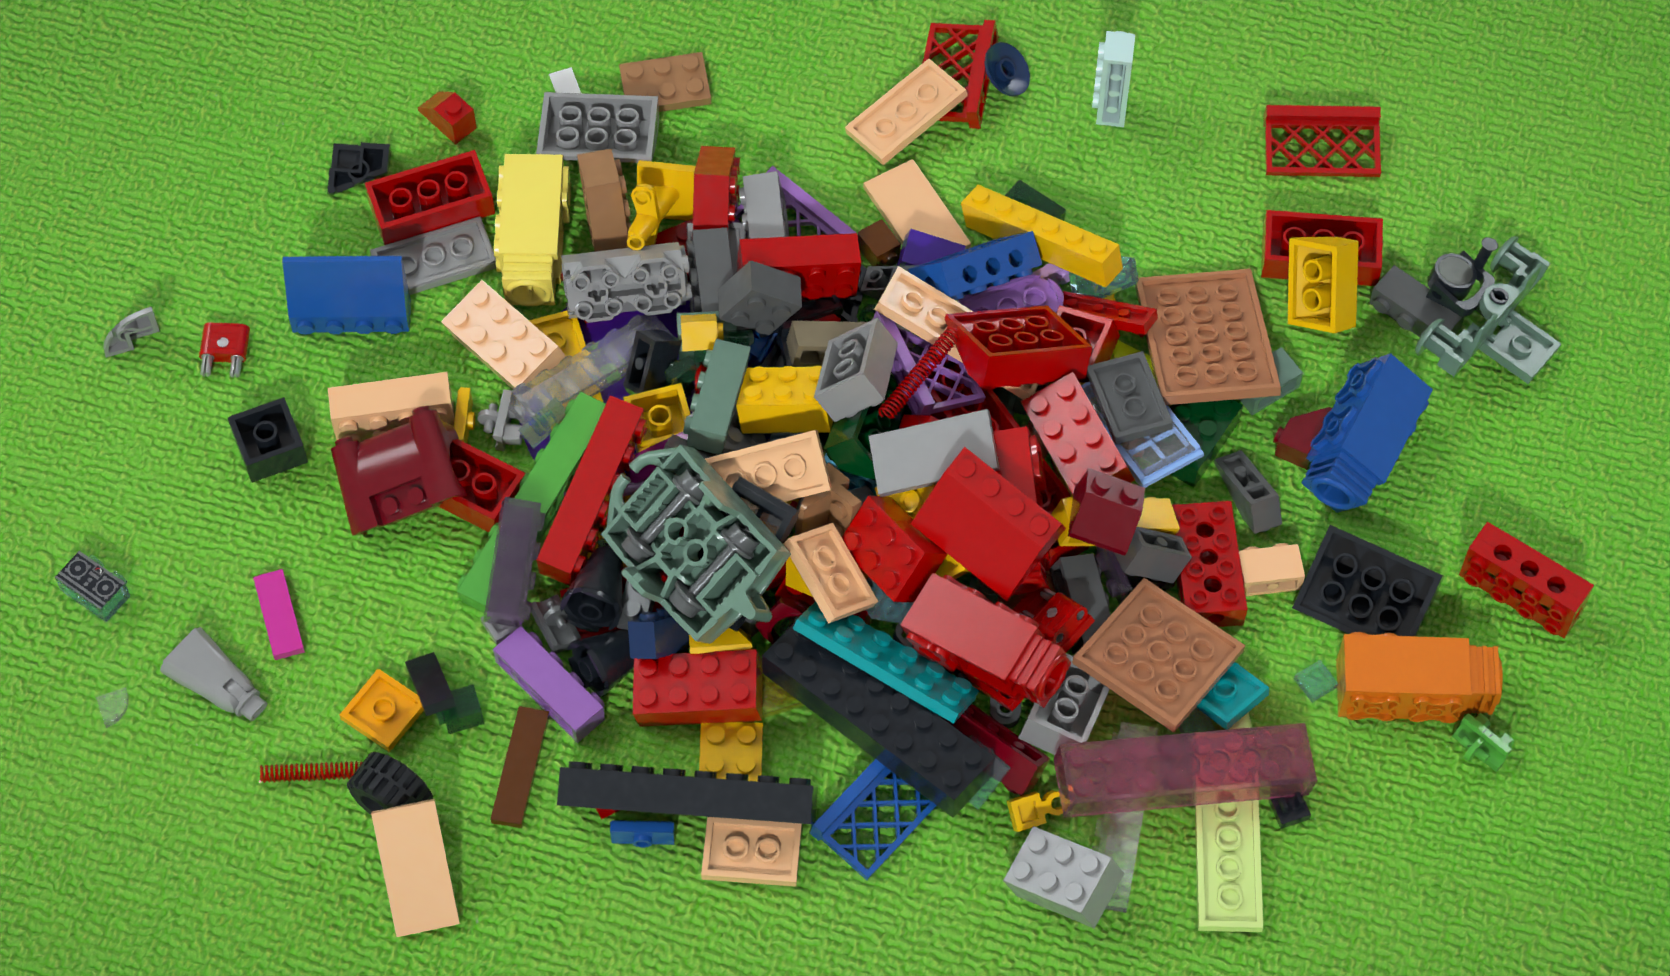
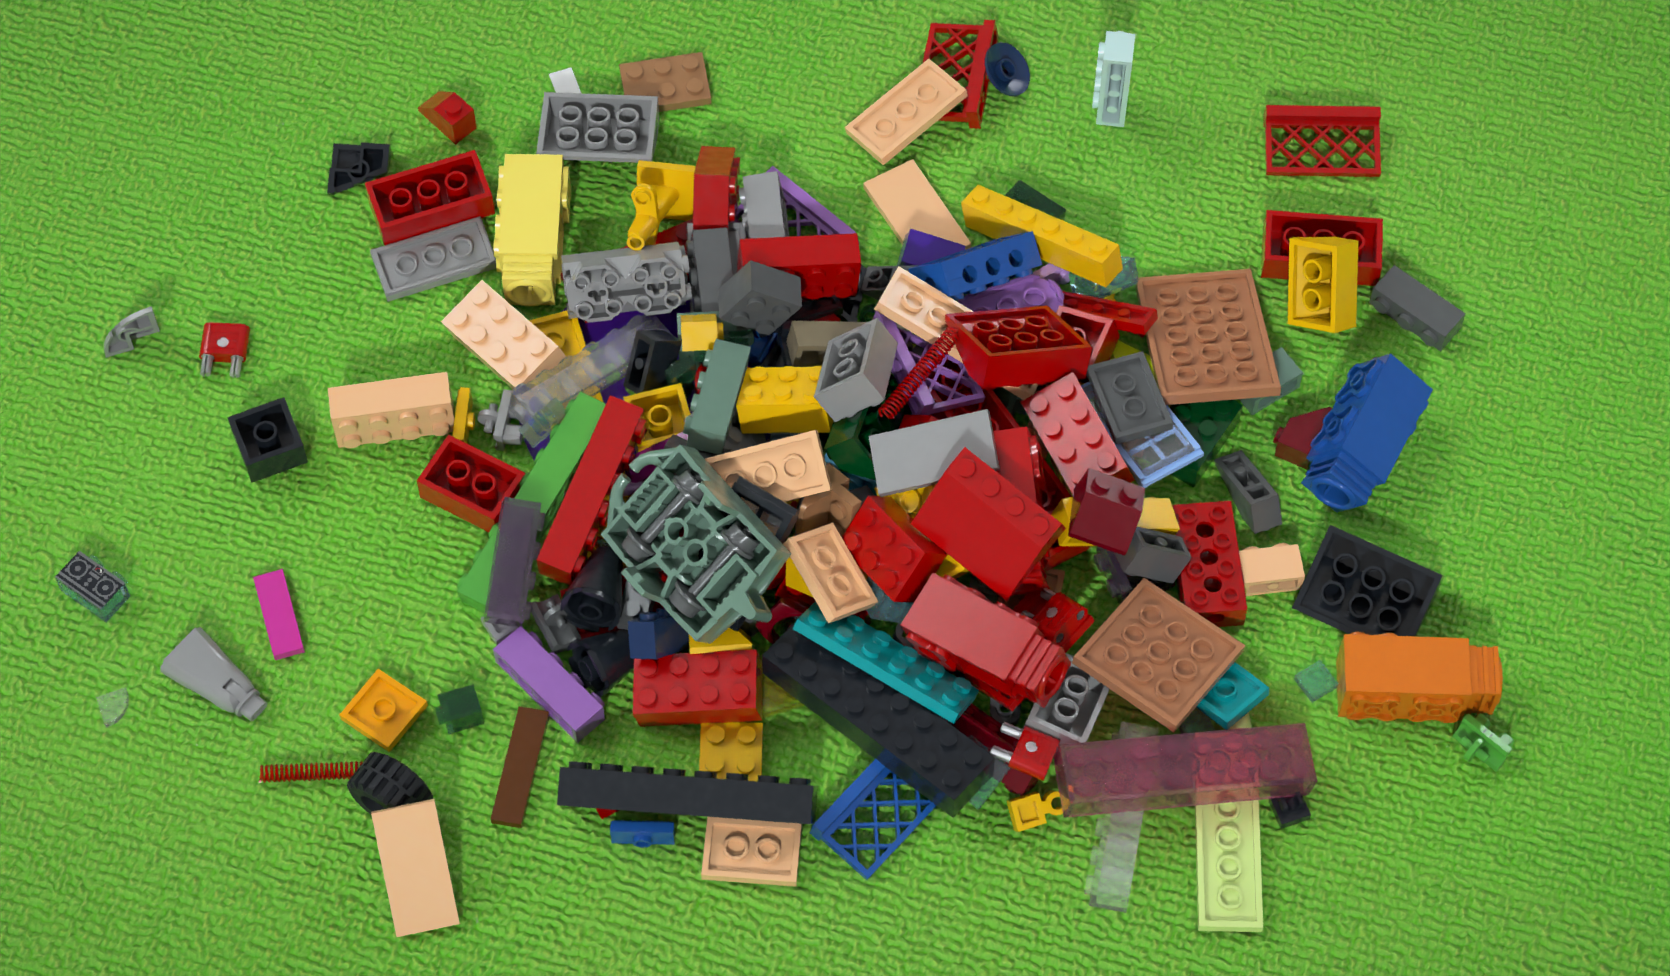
blue slope [282,256,411,335] -> none
dark red piece [331,406,466,536] -> none
black tile [405,652,456,716] -> none
medium nougat brick [577,149,631,252] -> none
reddish brown brick [858,219,901,266] -> none
light grey brick [1003,826,1125,929] -> none
dark grey brick [1050,553,1110,654] -> none
sand green piece [1415,236,1561,384] -> none
red brick [1459,521,1594,639] -> none
none -> red piece [990,722,1060,781]

